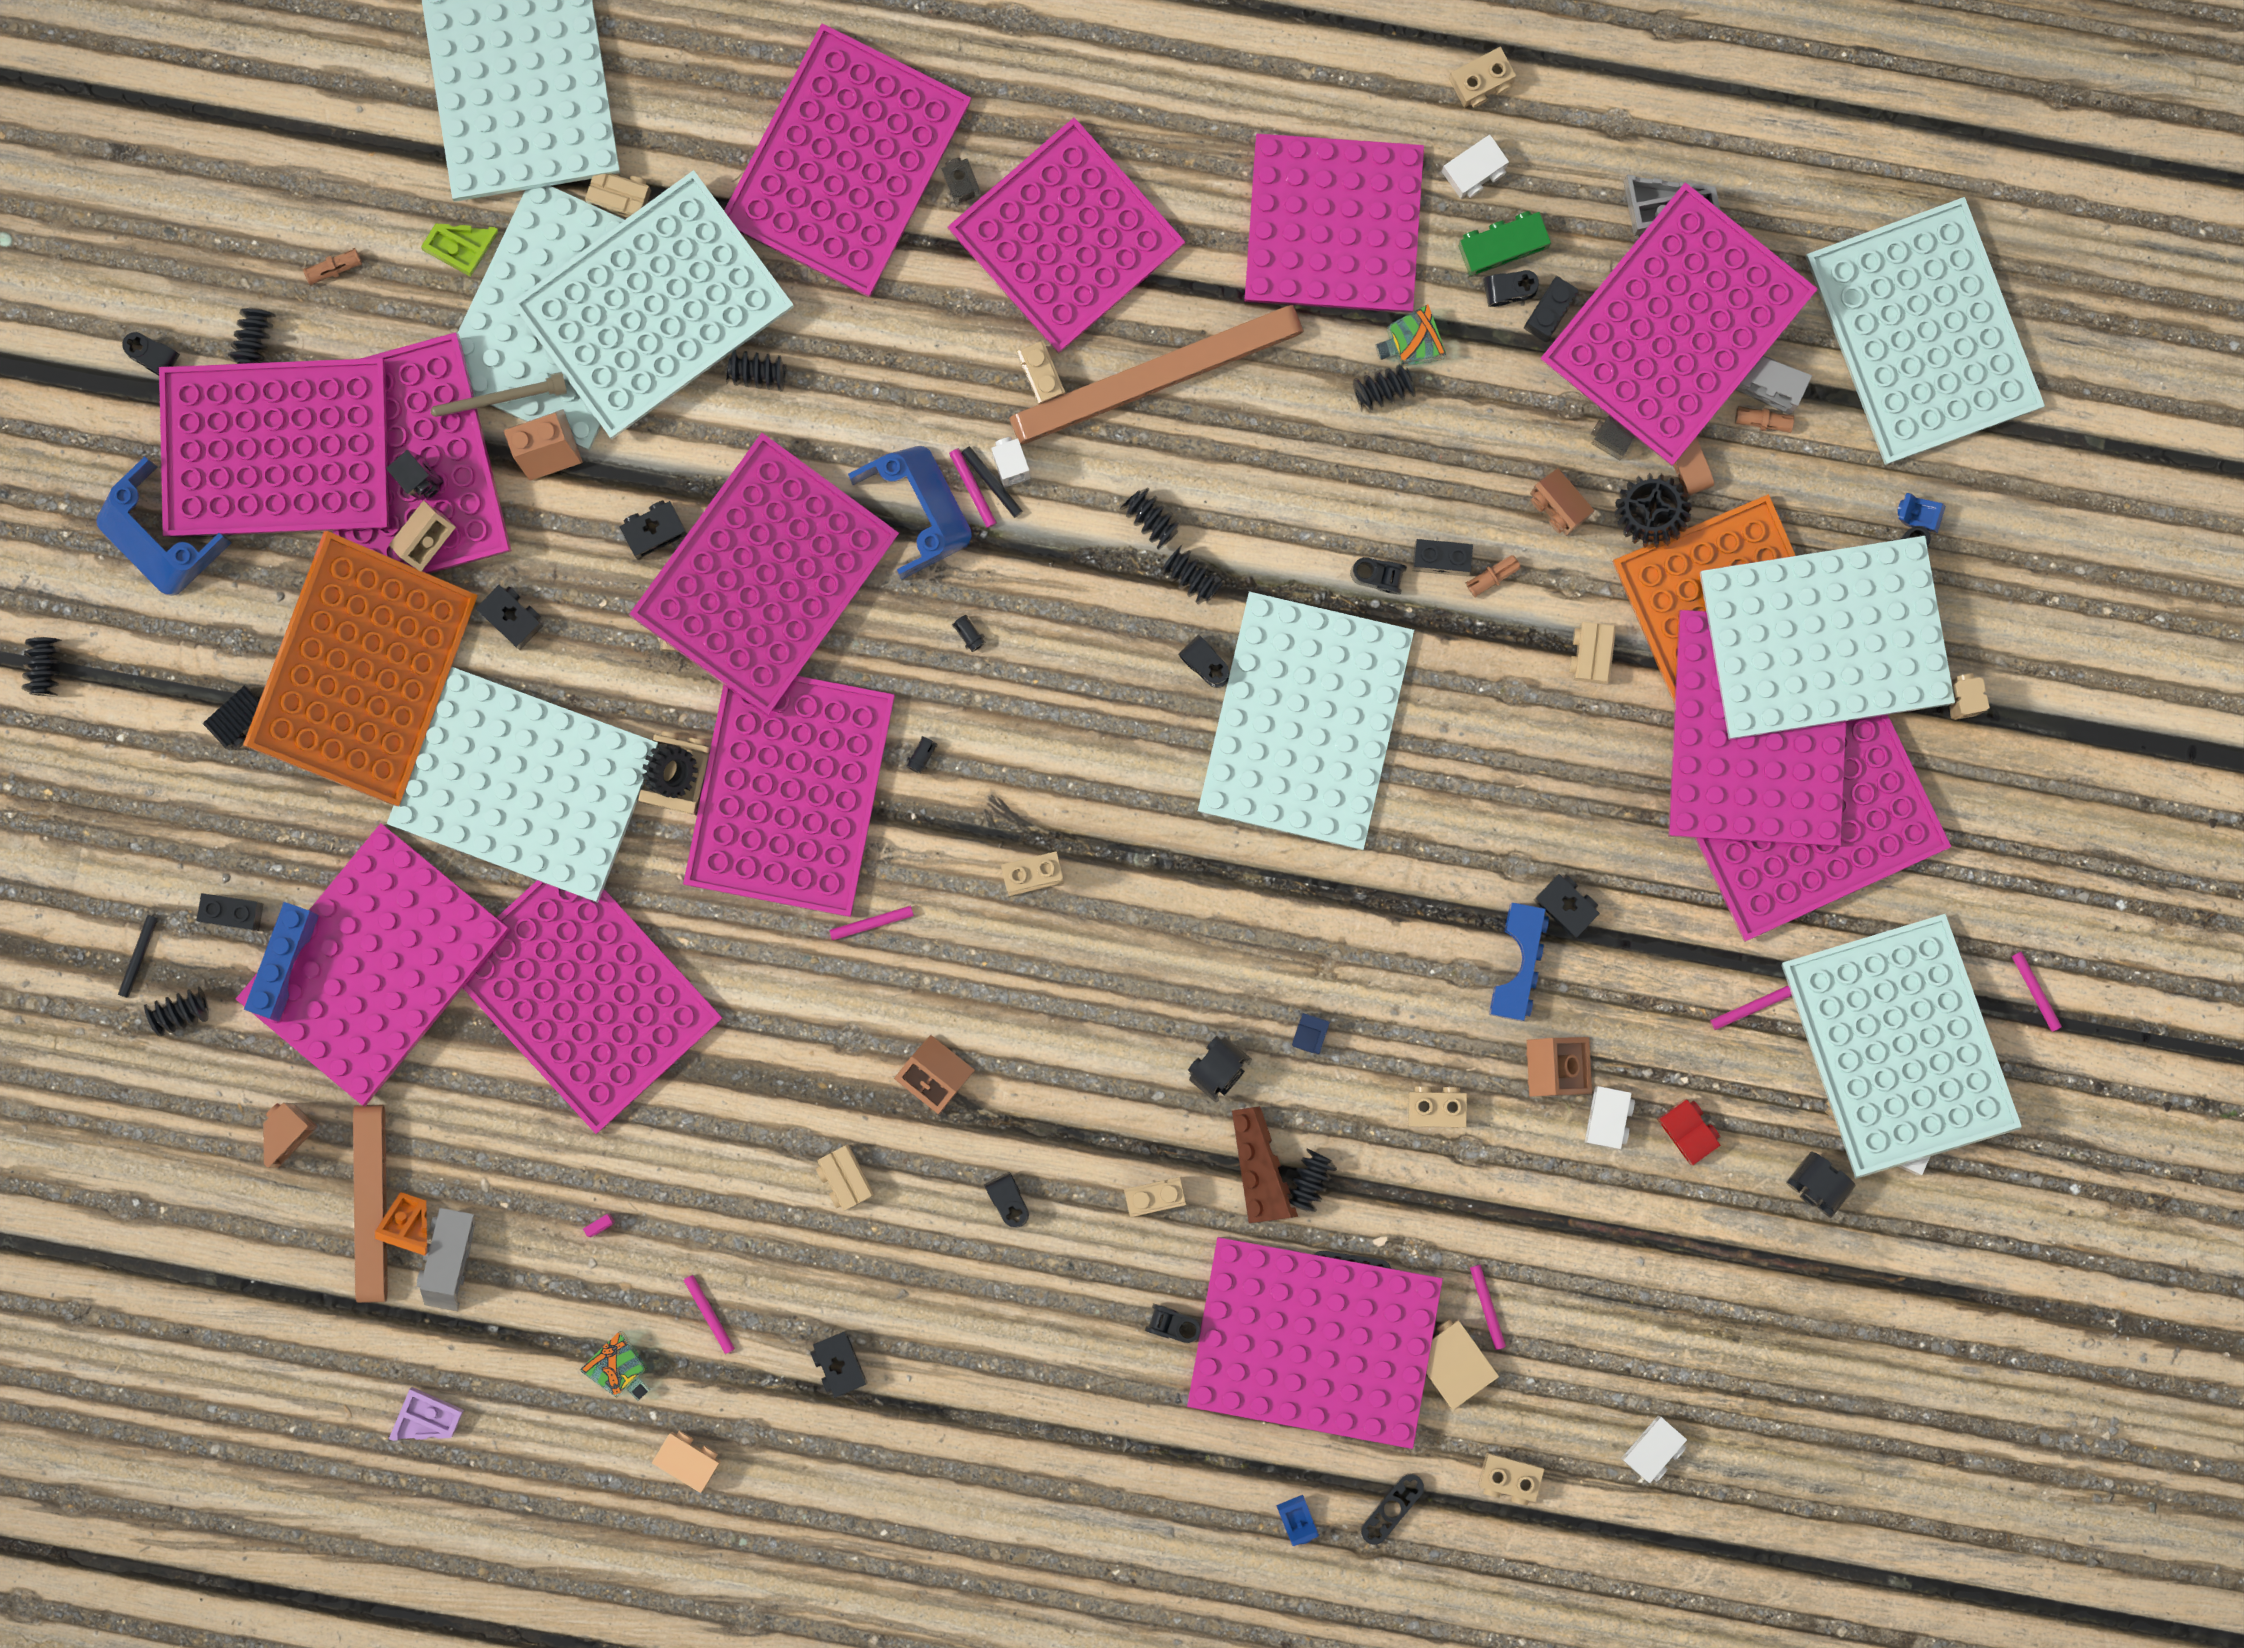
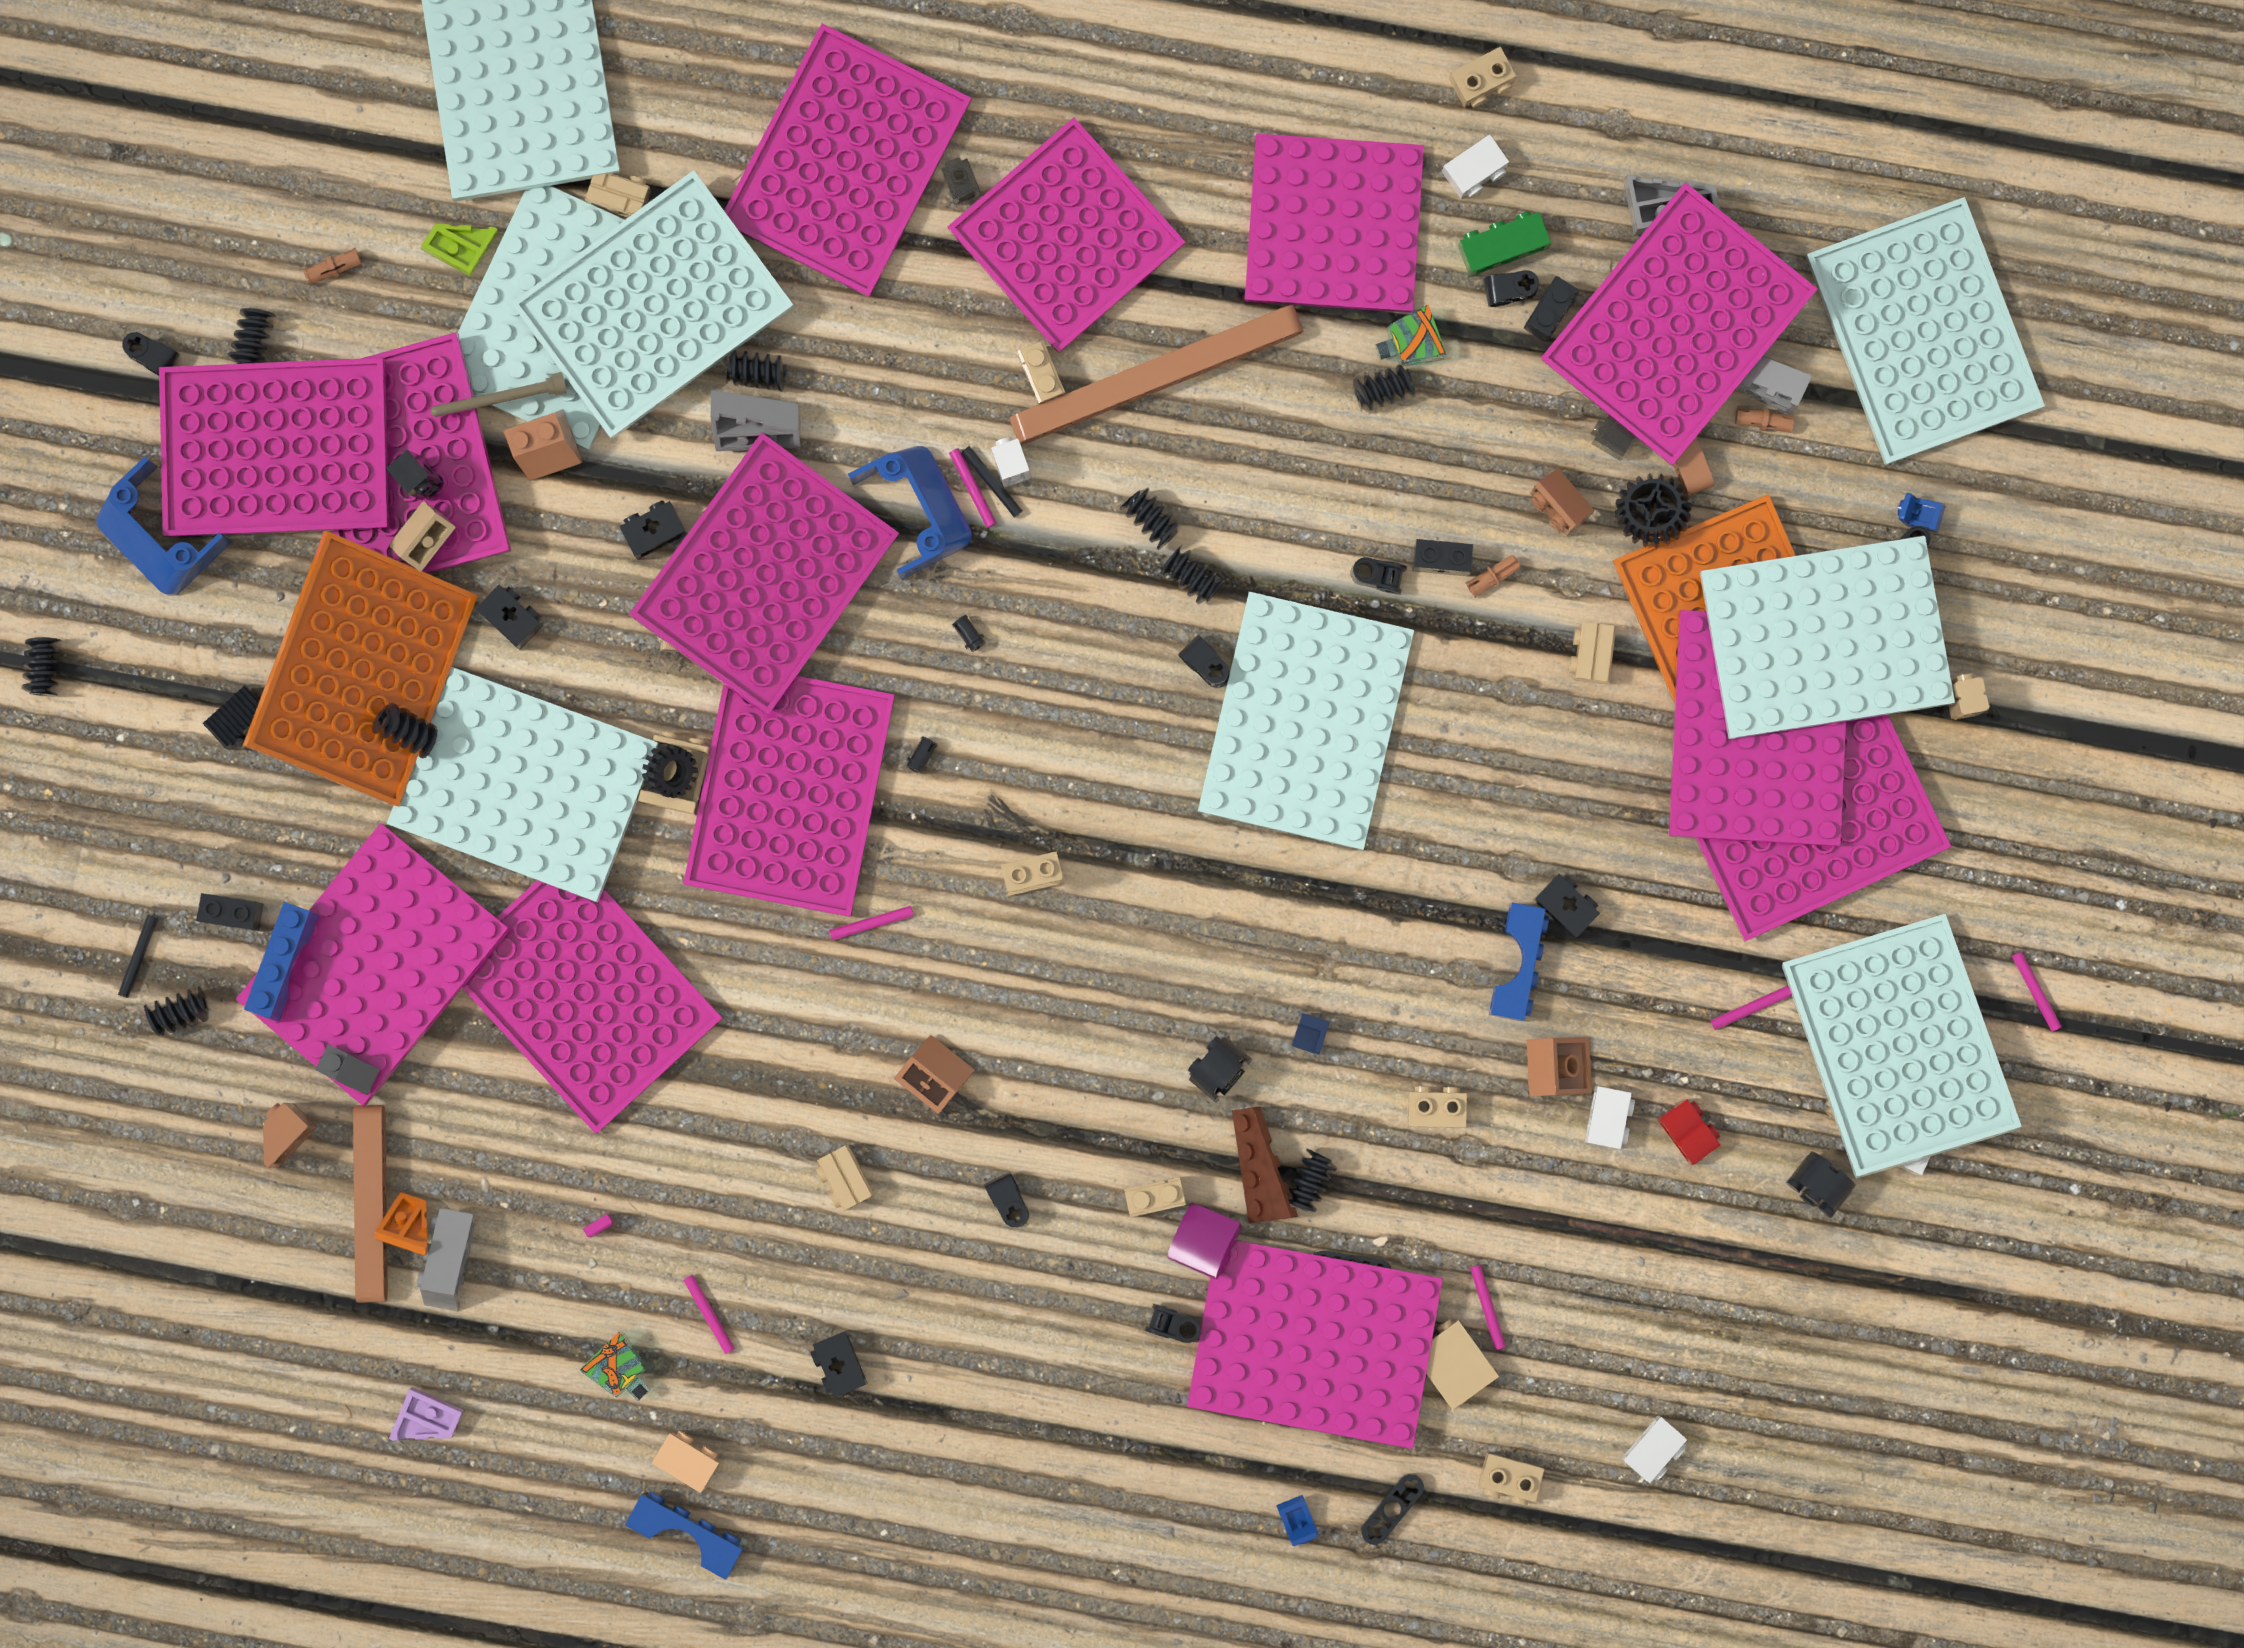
none -> dark grey slope [315,1044,381,1095]
none -> black piece [372,703,438,759]
none -> blue arch [625,1491,744,1580]
none -> light grey wedge [710,390,801,451]
none -> magenta slope [1167,1202,1242,1280]

